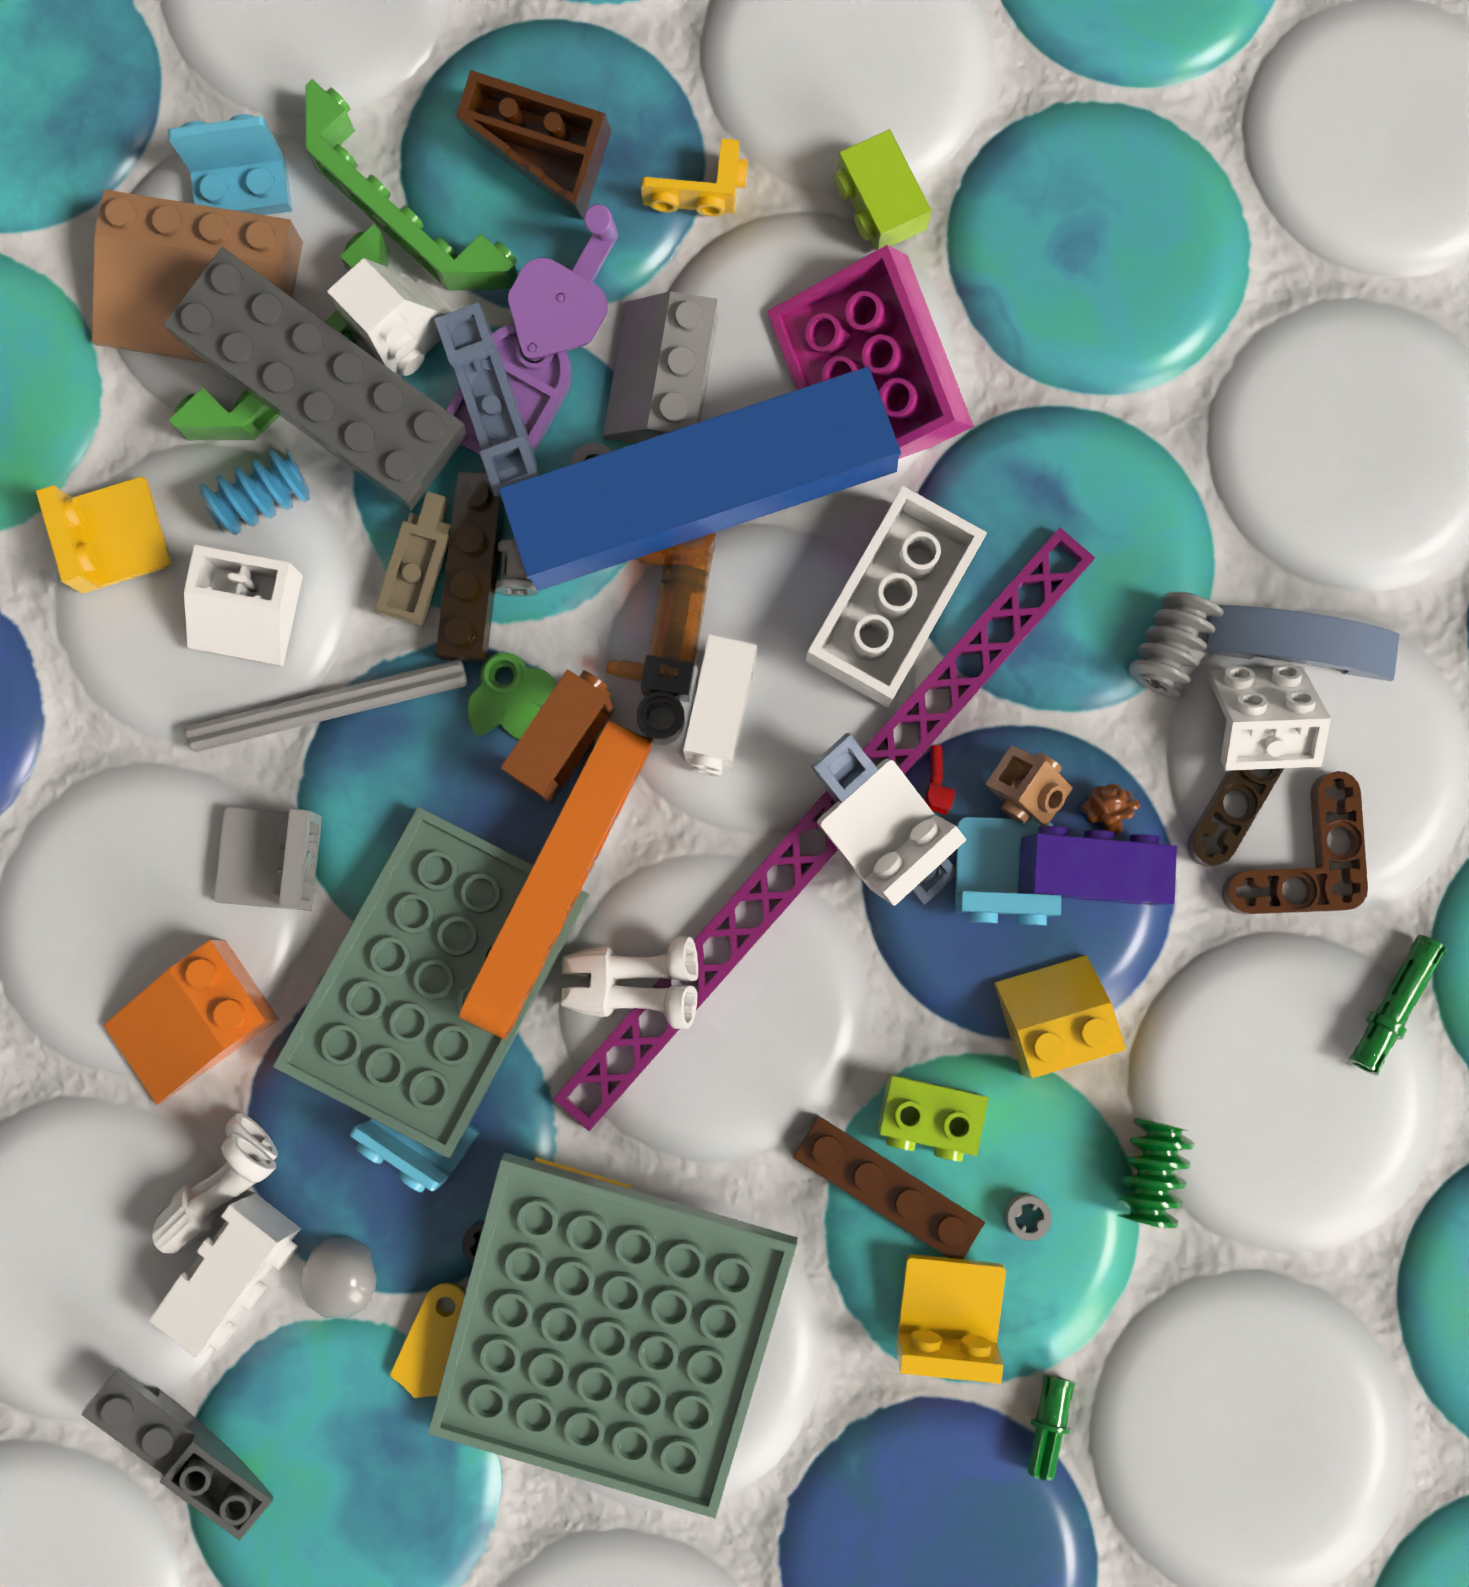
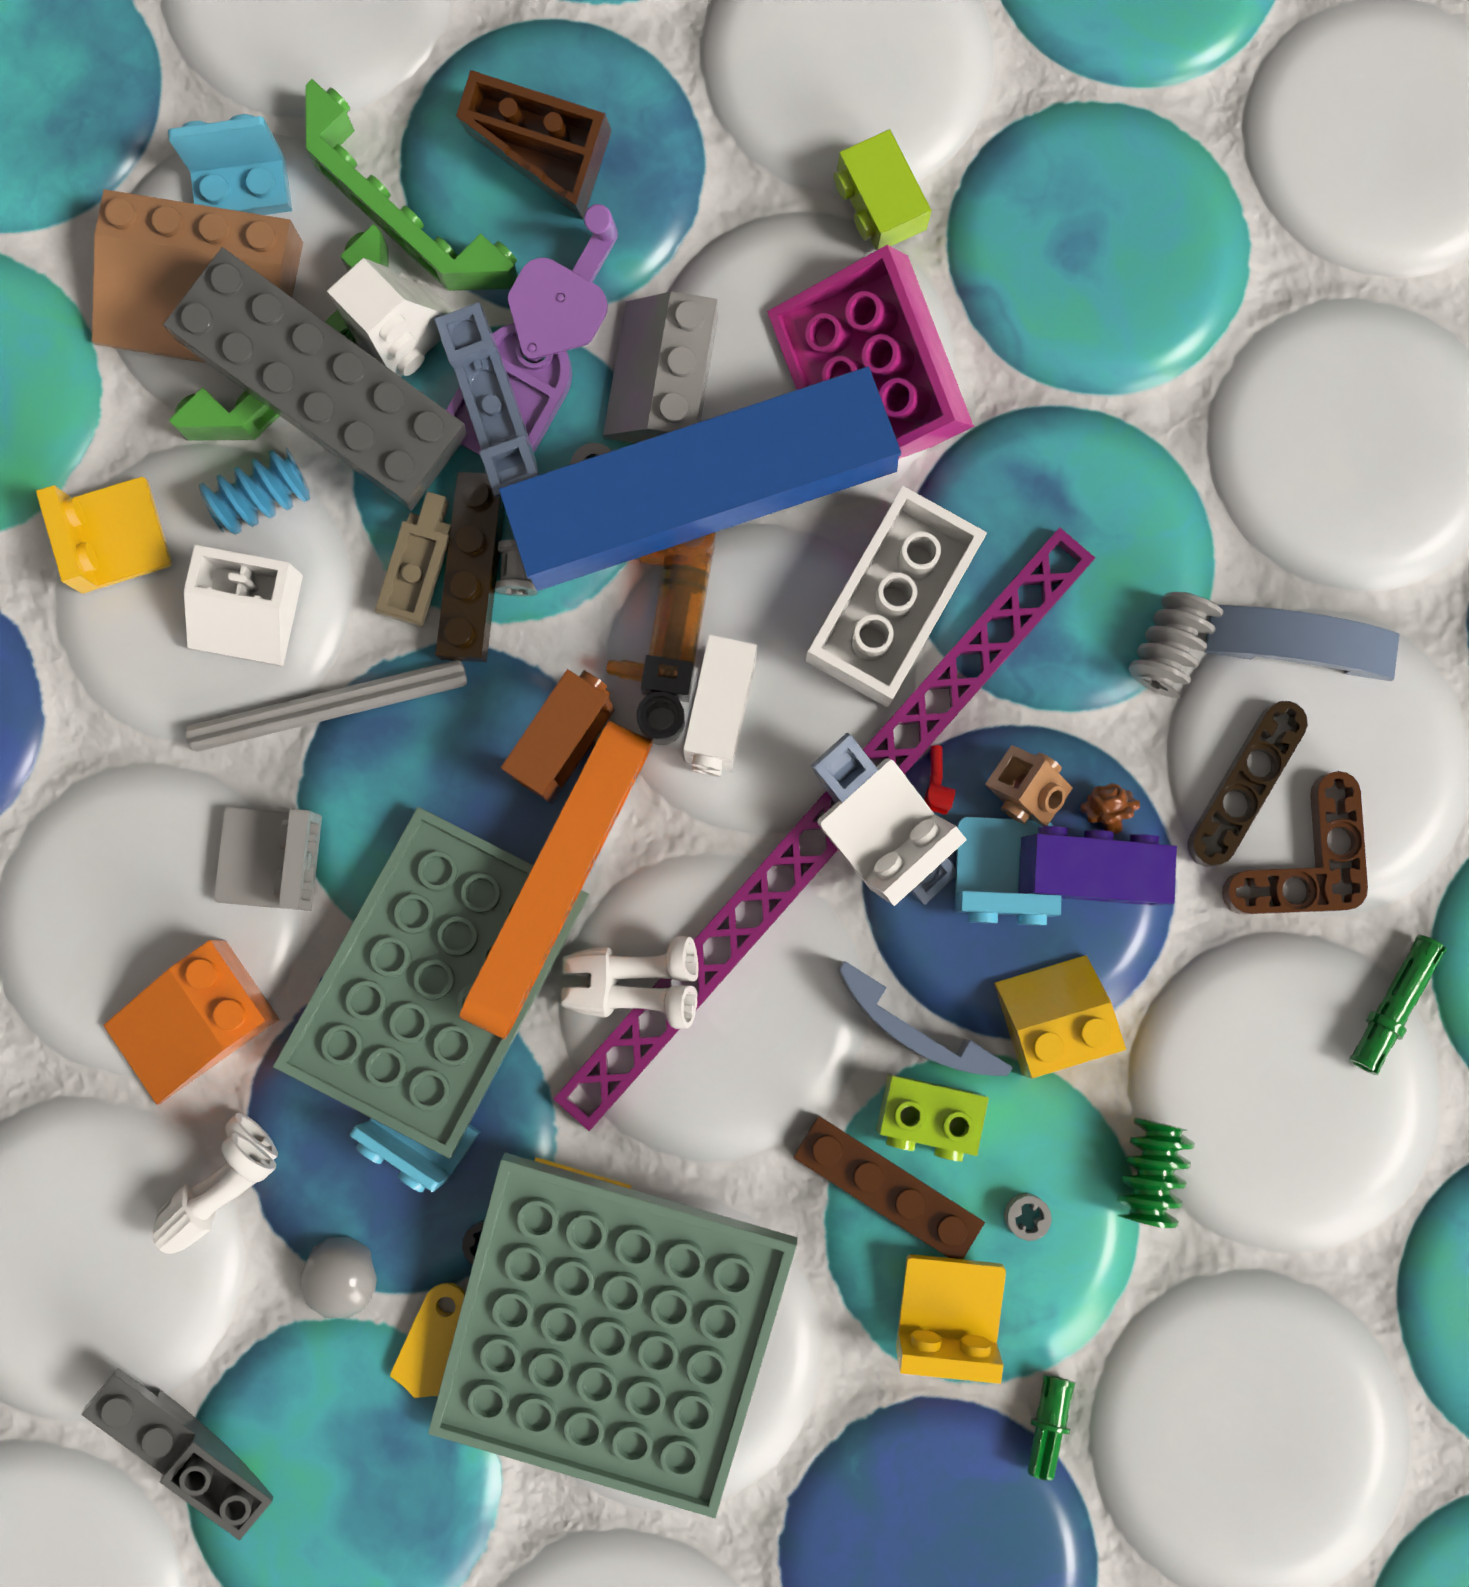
white wedge [149,1193,301,1358] -> none
bright green plate [468,652,557,740] -> none
yellow bracket [641,138,748,217] -> none
white bracket [1209,664,1331,771] -> none
none -> sand blue slope [837,961,1013,1076]

